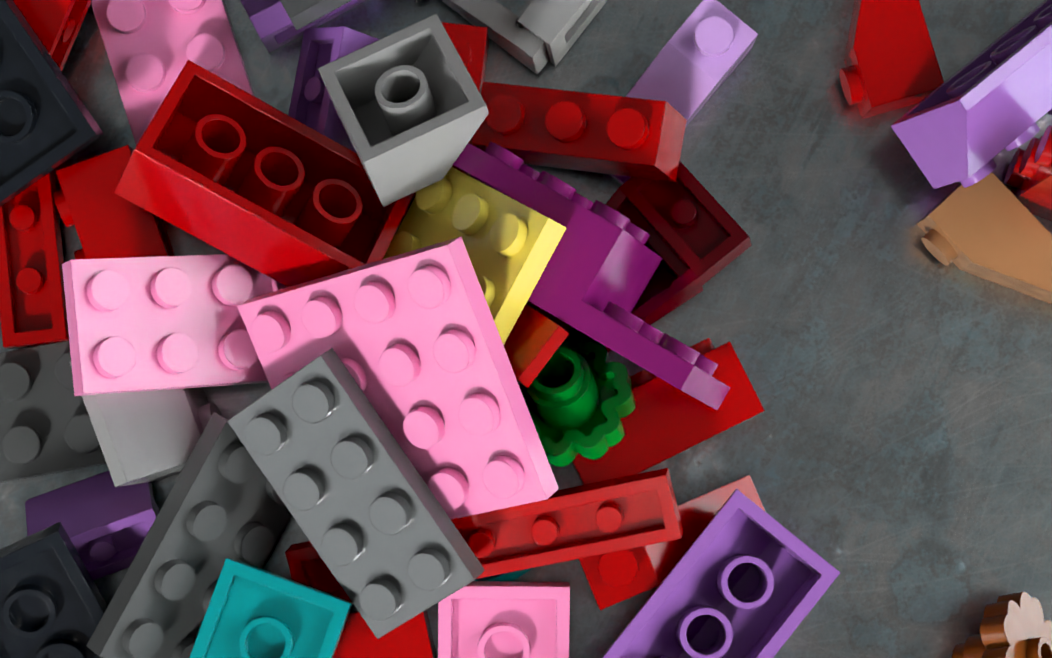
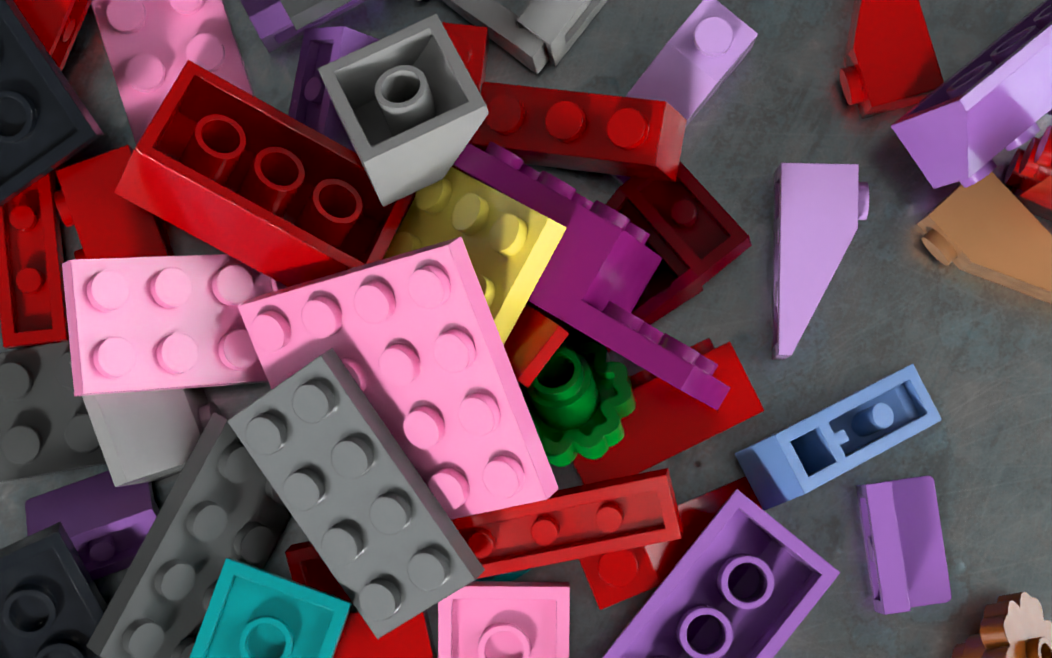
none -> medium blue slope [734,364,942,511]
none -> lavender slope [772,162,869,360]
none -> medium lavender panel [856,476,952,615]

